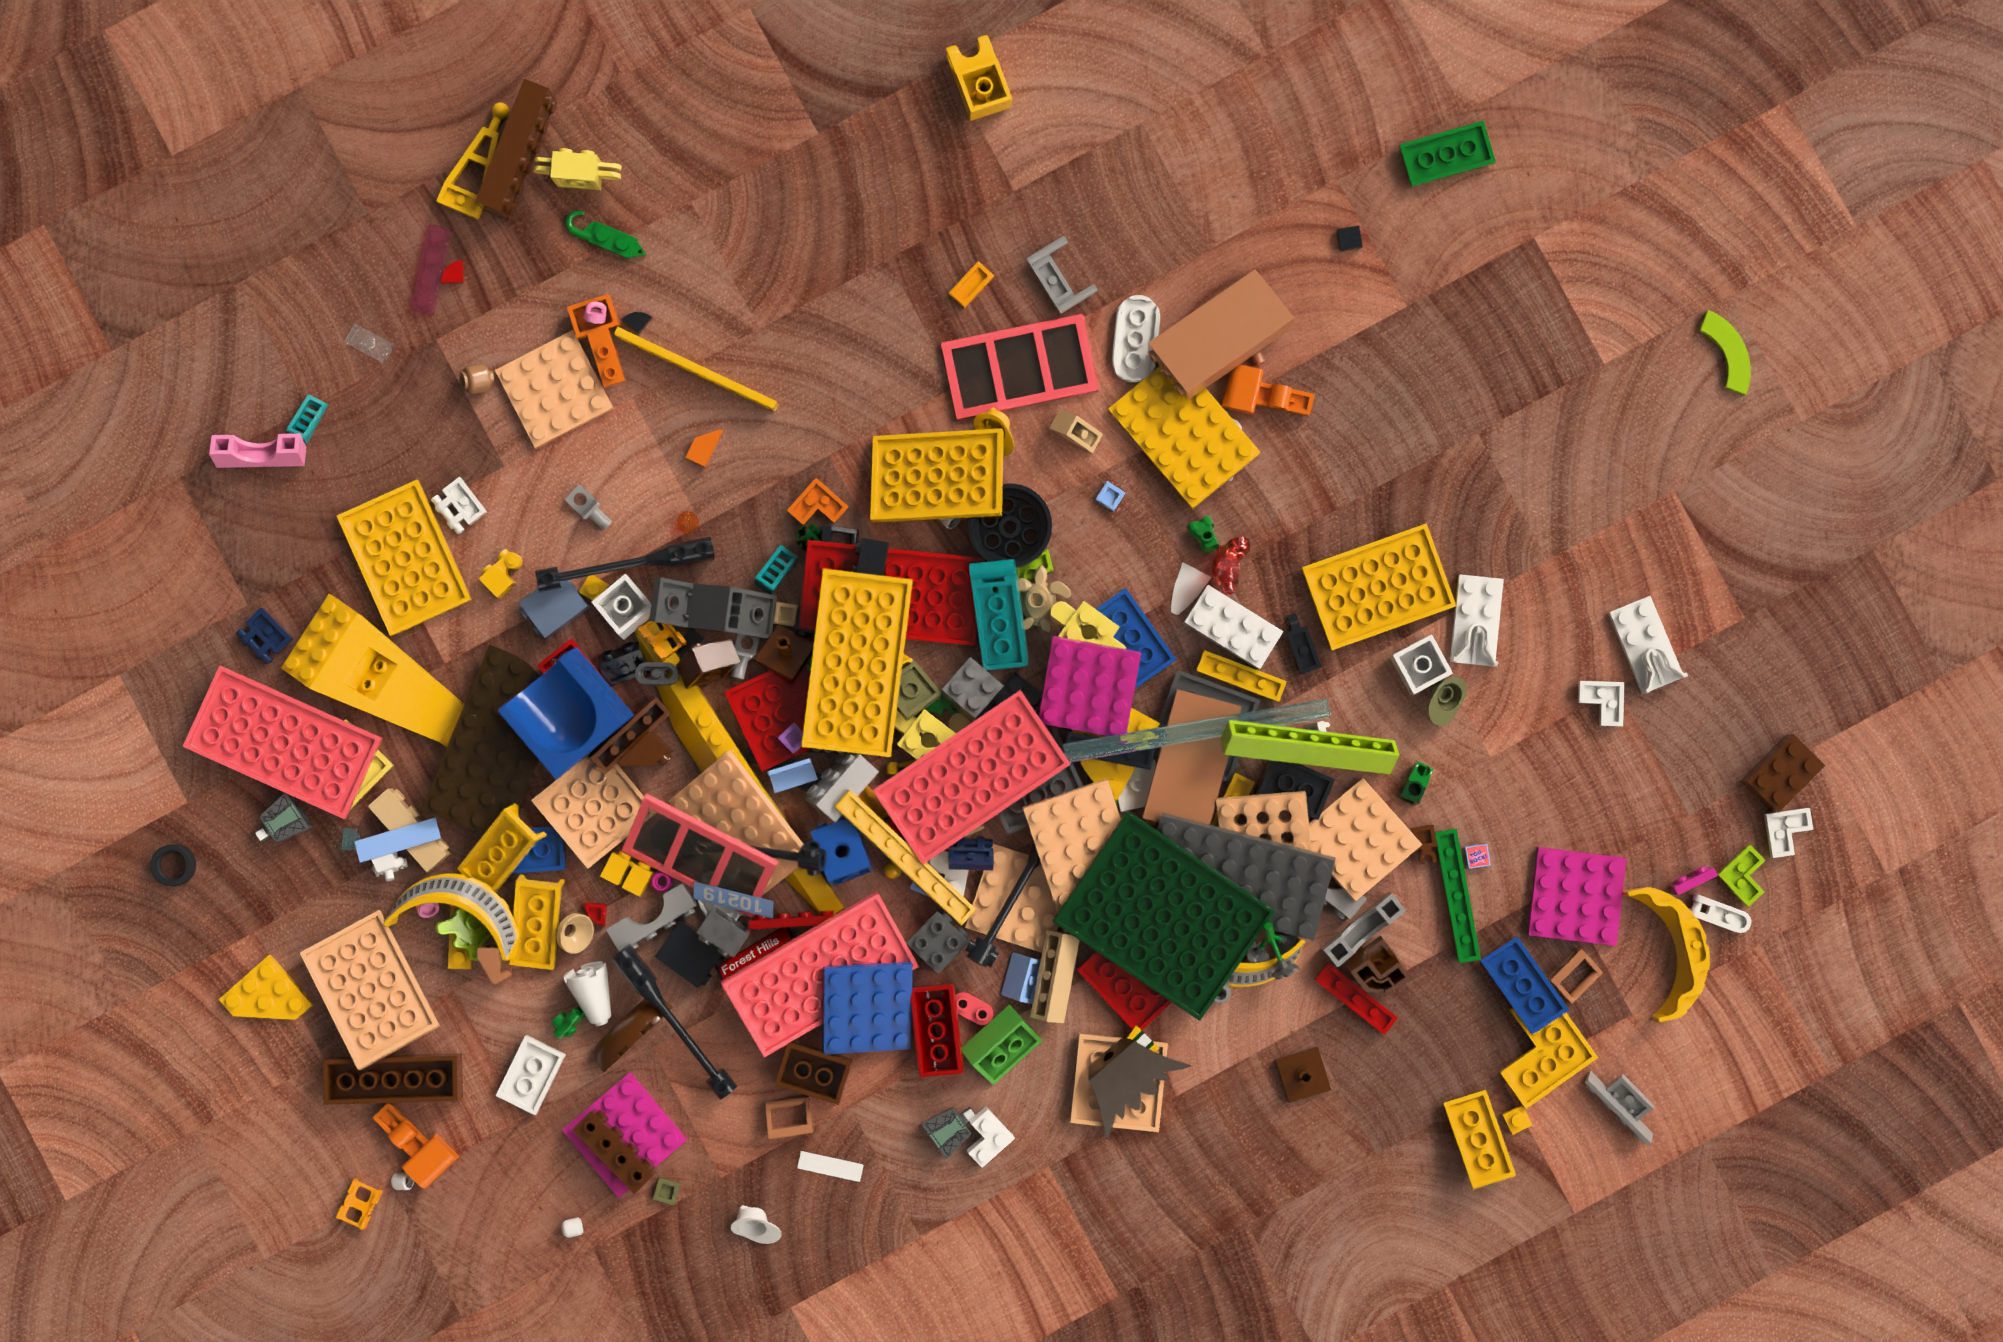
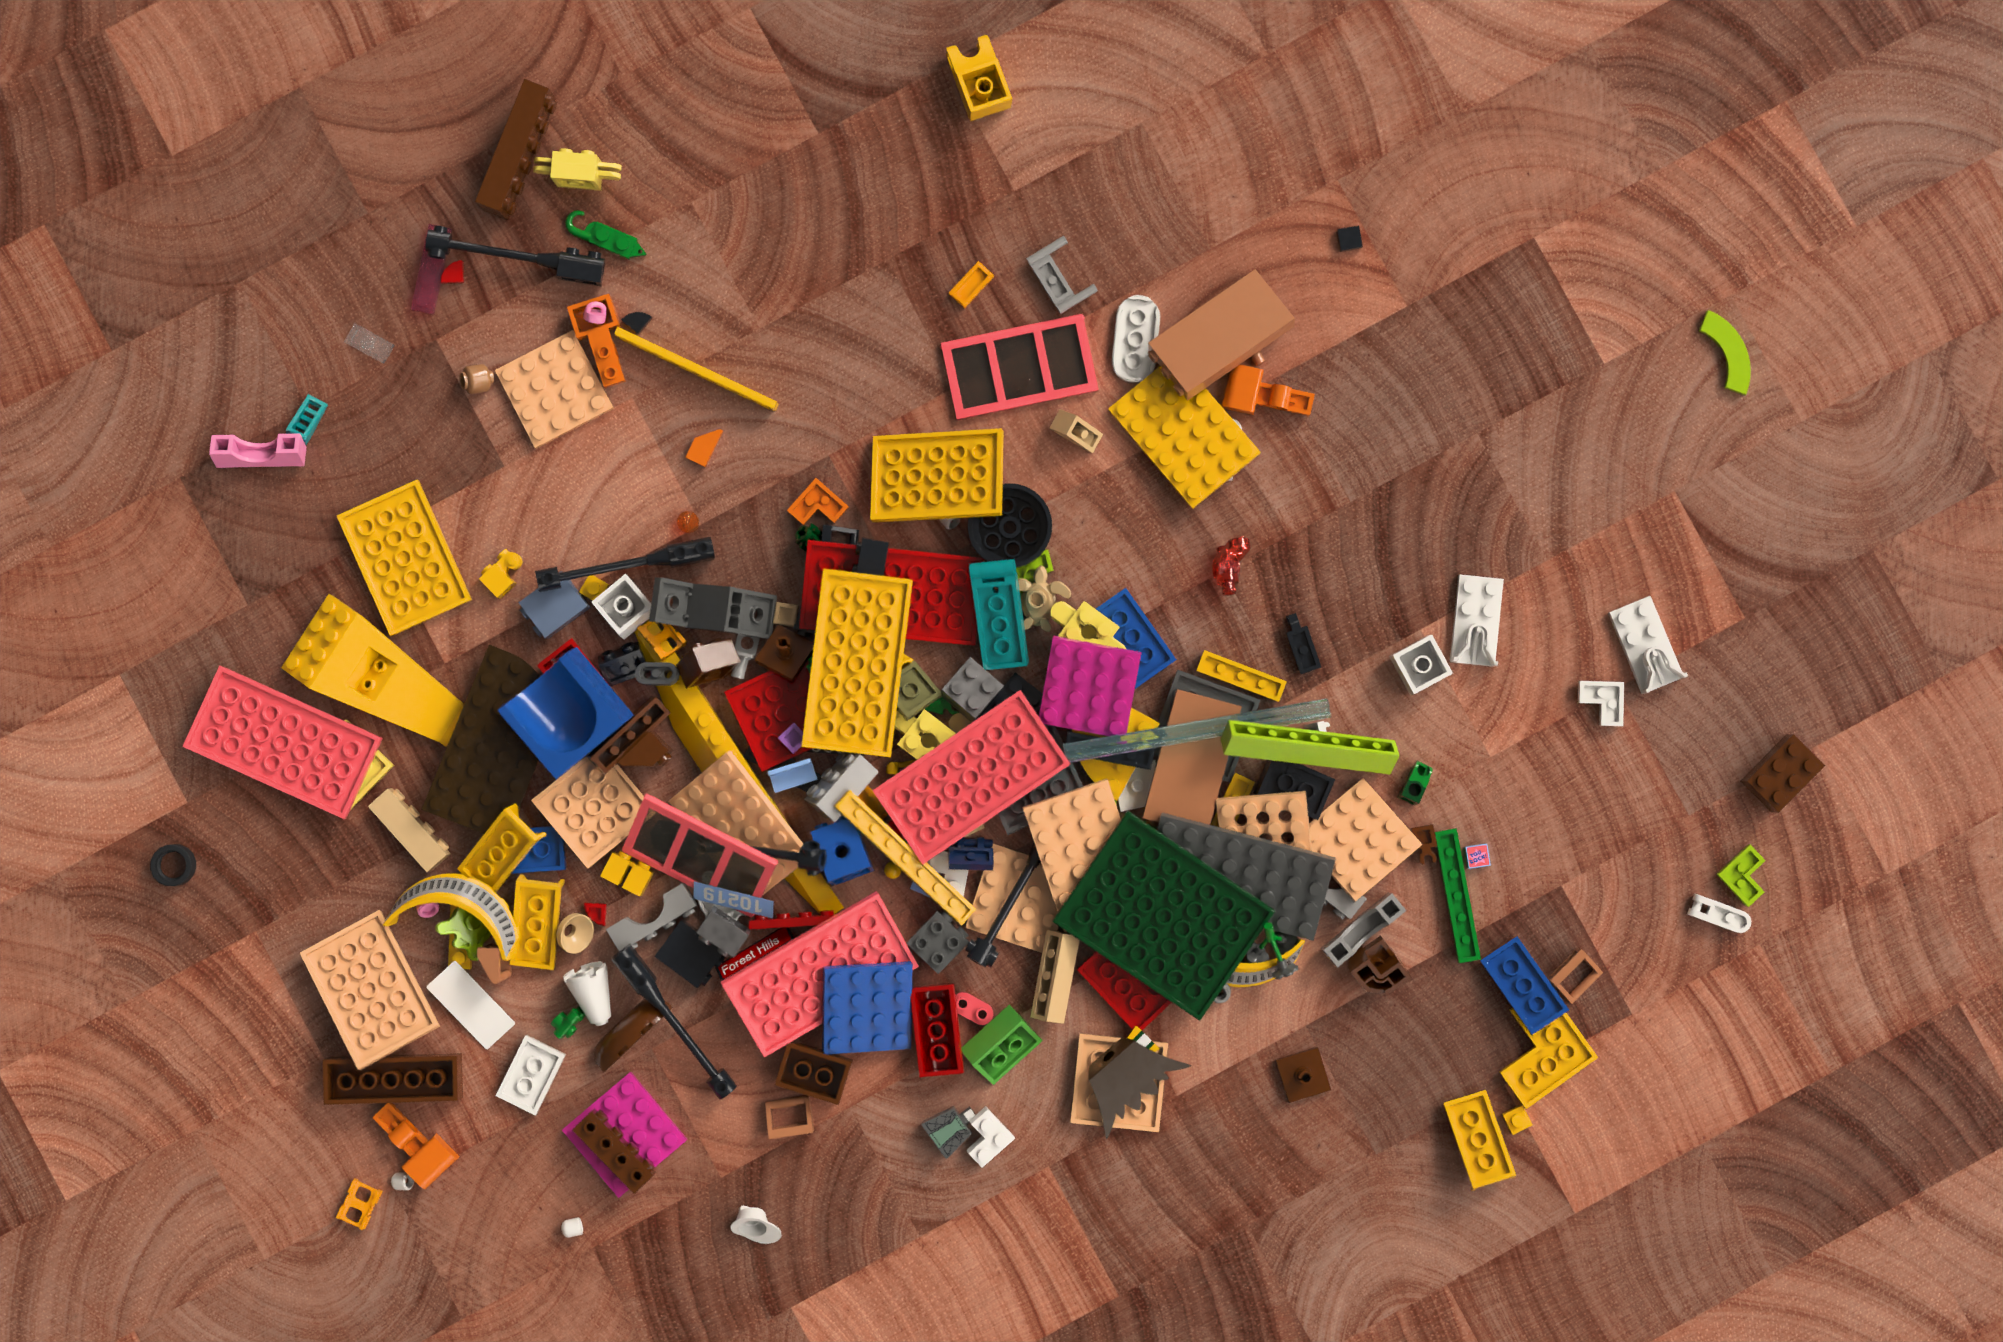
yellow plate [219,955,314,1020] -> none
dark blue plate [236,607,294,665] -> none
torso [255,793,314,843] -> none
clear light blue plate [341,827,360,851] -> none
light blue sticker [354,817,441,863] -> none
white piece [371,851,408,881] -> none
white plate [431,477,487,535] -> none
yellow plate [436,102,509,220] -> none
light grey bracket [565,484,612,531] -> none
dark pink plate [651,871,673,893] -> none
olive tile [653,1177,681,1205] -> none
black sticker [675,628,704,655] -> none
teal slope [754,545,798,595] -> none
white sticker [797,1151,864,1182] -> none
yellow piece [974,407,1014,457] -> none
light blue panel [1001,953,1041,1004] -> none
light blue tile [1095,481,1125,512] -> none
white sticker [1171,563,1211,615] -> none
white brick [1183,585,1283,670] -> none
green plate [1186,516,1220,554] -> none
yellow plate [1301,523,1456,651] -> none
red plate [1314,962,1398,1035] -> none
green plate [1398,120,1496,188] -> none
olive piece [1428,676,1467,726] -> none
dark pink plate [1527,847,1627,946] -> none
light grey bracket [1585,1071,1654,1145] -> none
yellow windscreen [1622,887,1710,1023] -> none
dark pink plate [1669,865,1718,895] -> none
white plate [1764,808,1813,858] -> none
none -> black bar [425,225,605,286]
none -> white sticker [427,961,515,1049]

